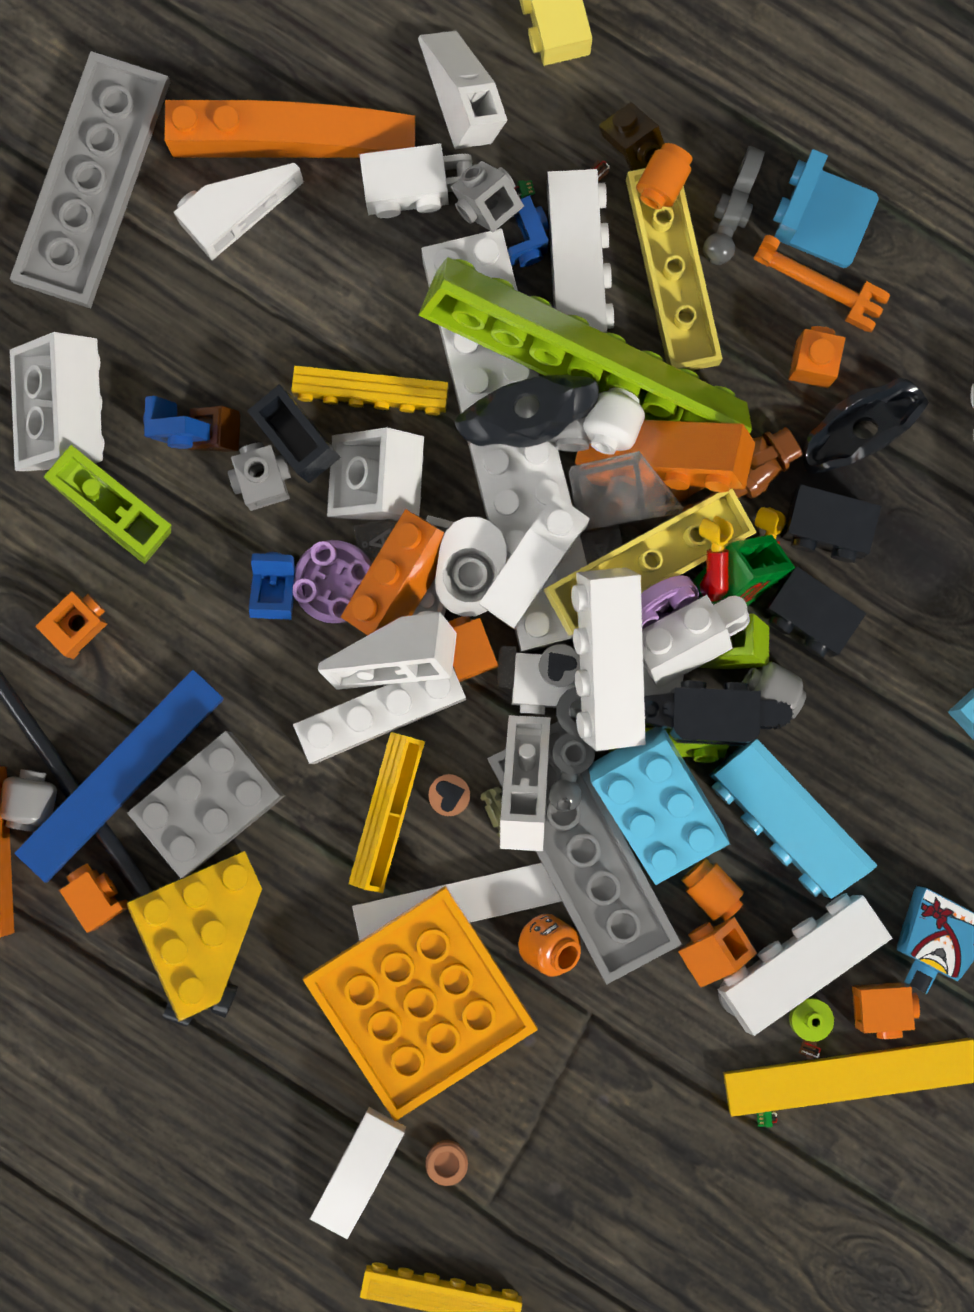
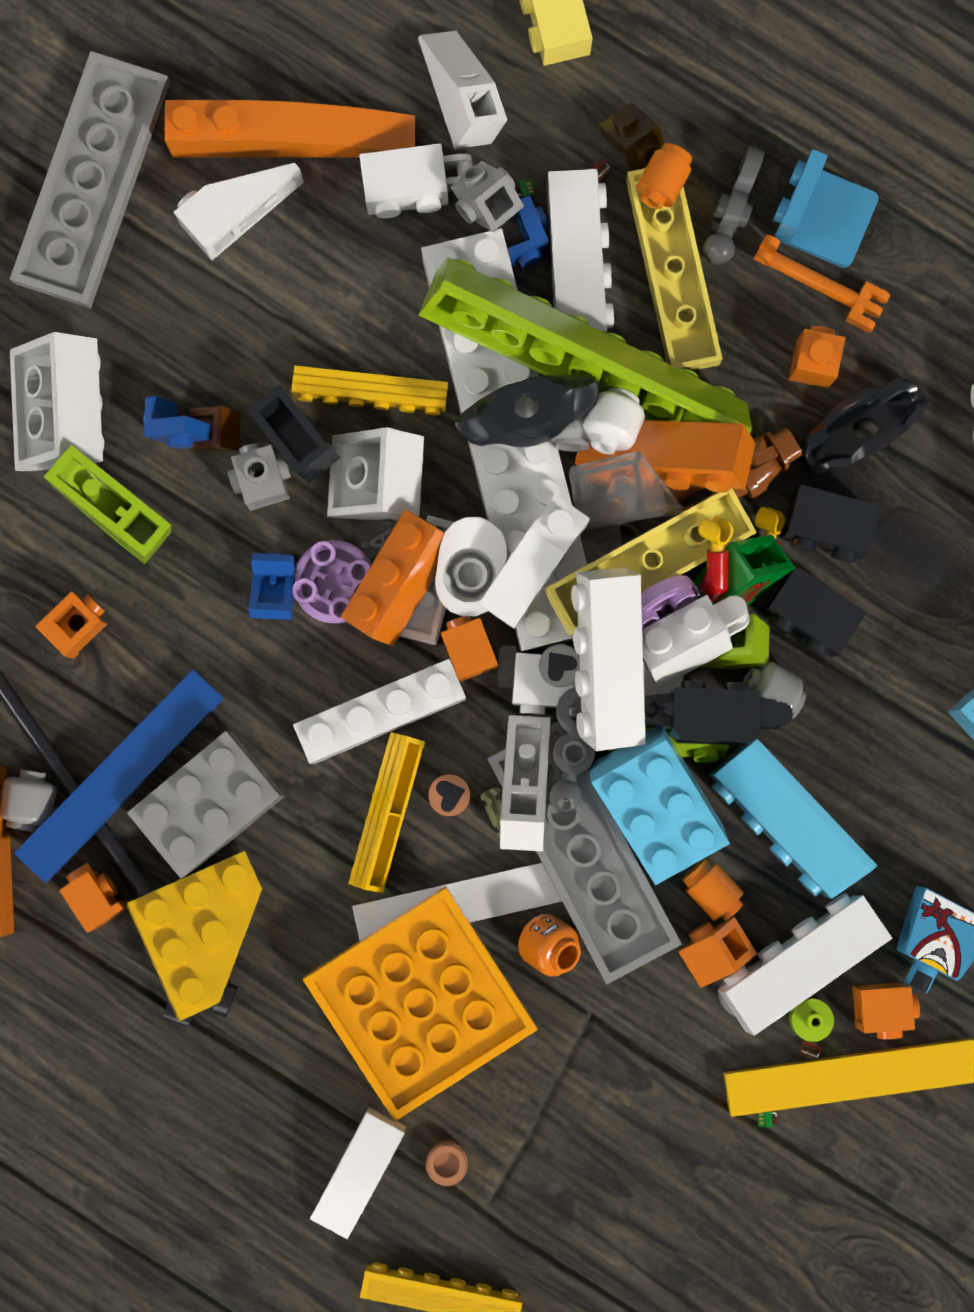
white slope [318,611,457,690] -> none

